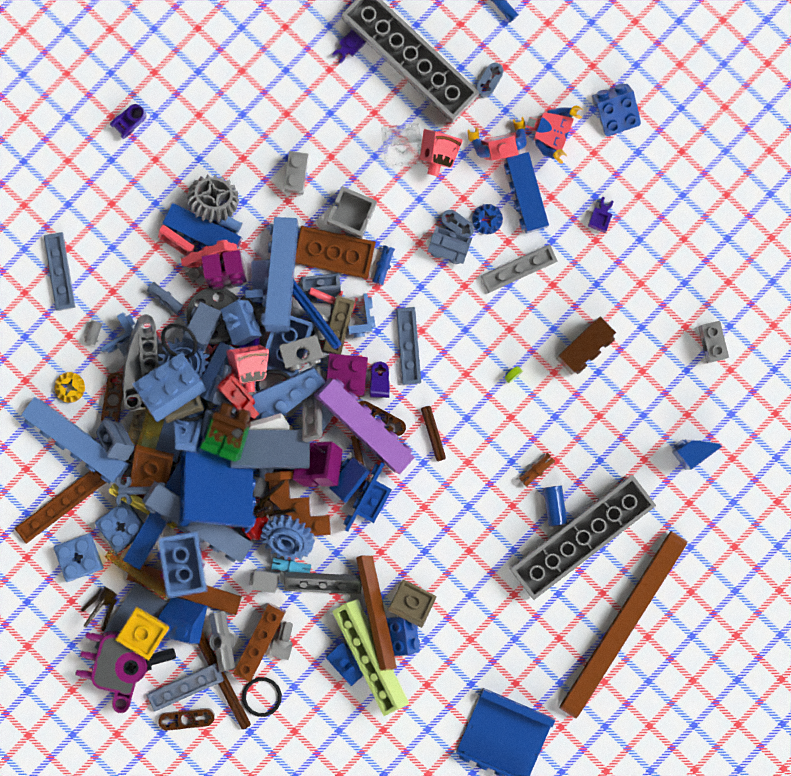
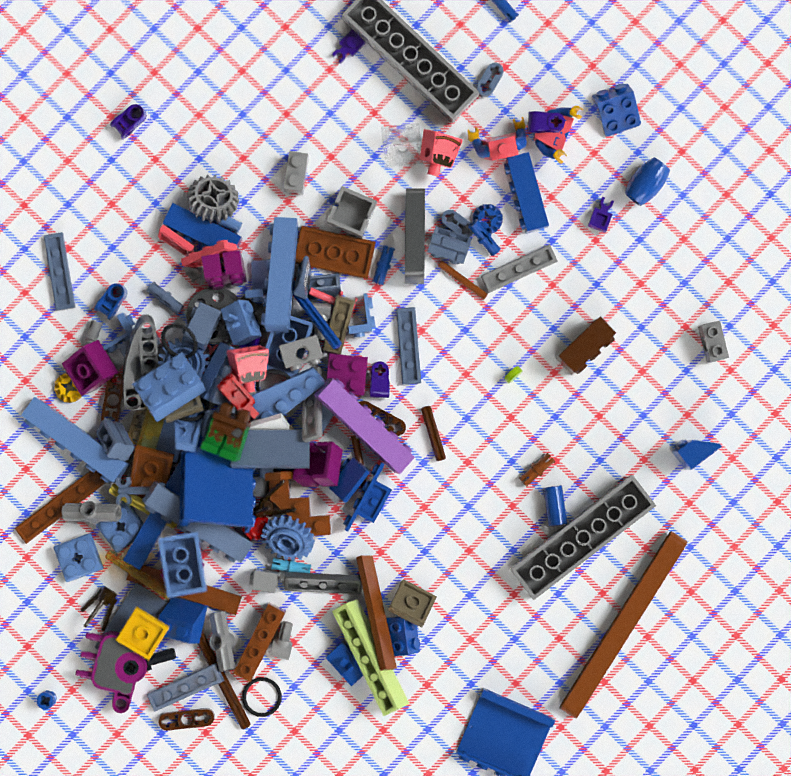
none -> blue bush [36,690,57,710]
none -> light grey piece [61,501,122,524]
none -> magenta brick [62,340,118,396]
none -> blue piece [94,283,127,321]
none -> sand blue slope [293,256,312,299]
none -> dark grey beam [405,188,425,284]
none -> dark orange piece [438,260,488,300]
none -> blue pin [468,219,501,256]
none -> dark purple piece [528,111,565,133]
none -> blue piece [625,157,670,206]

